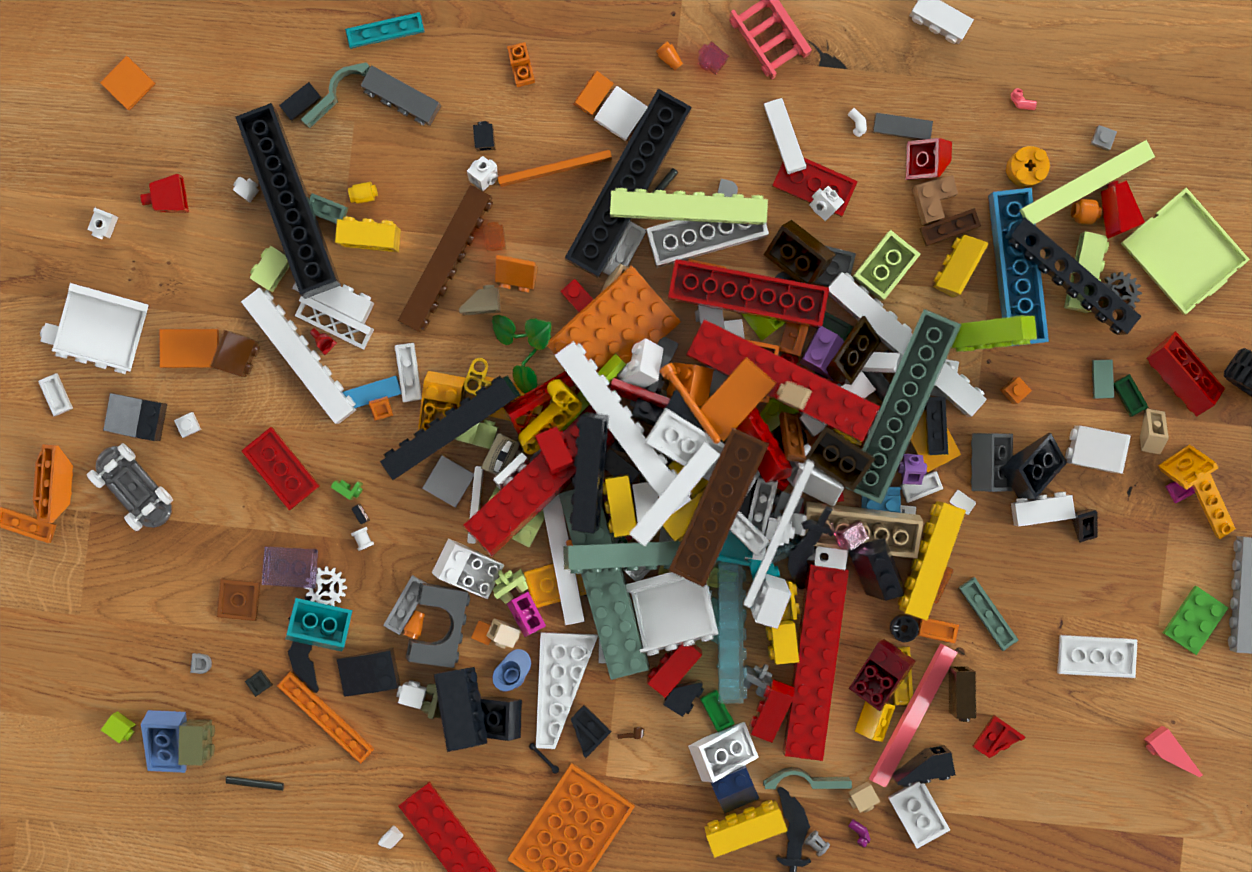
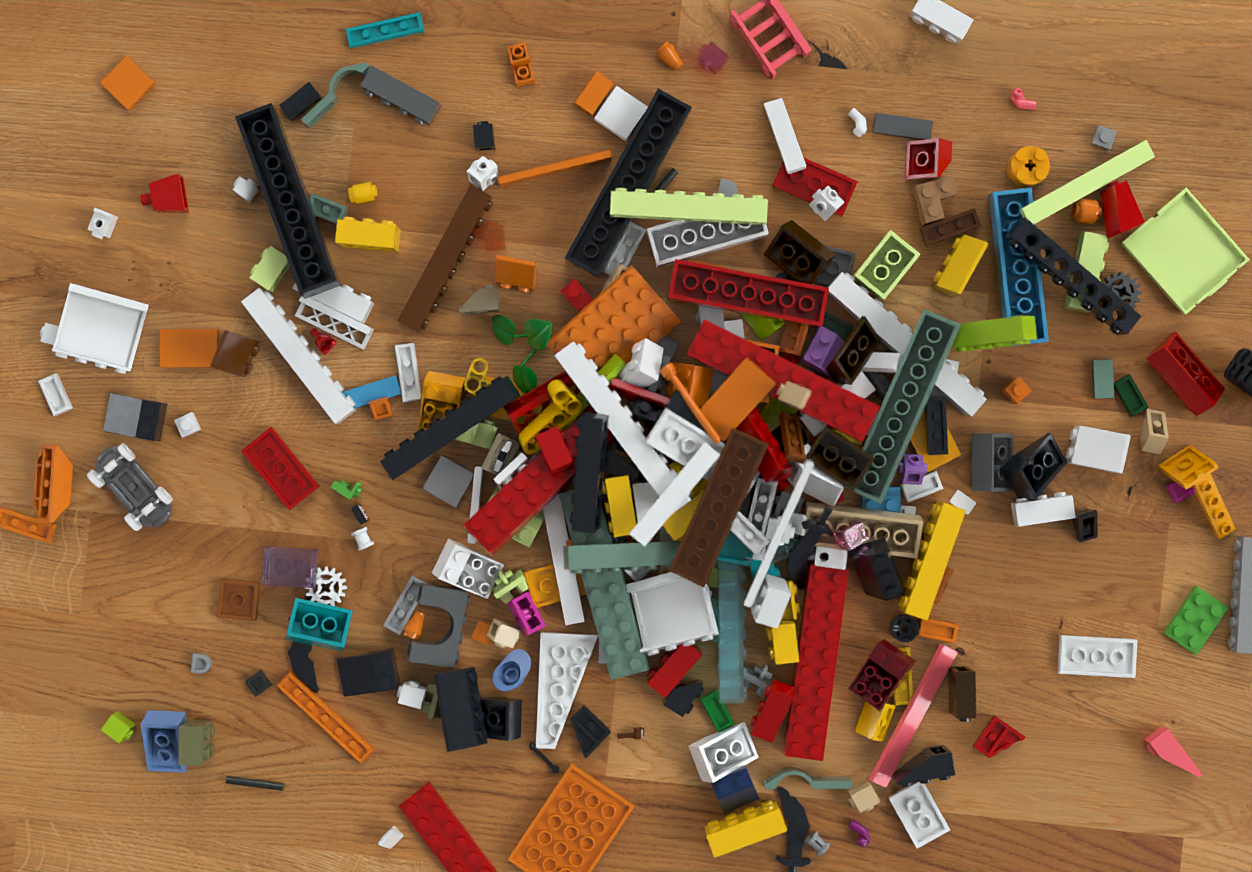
sand green tile [958,577,1018,651] -> none

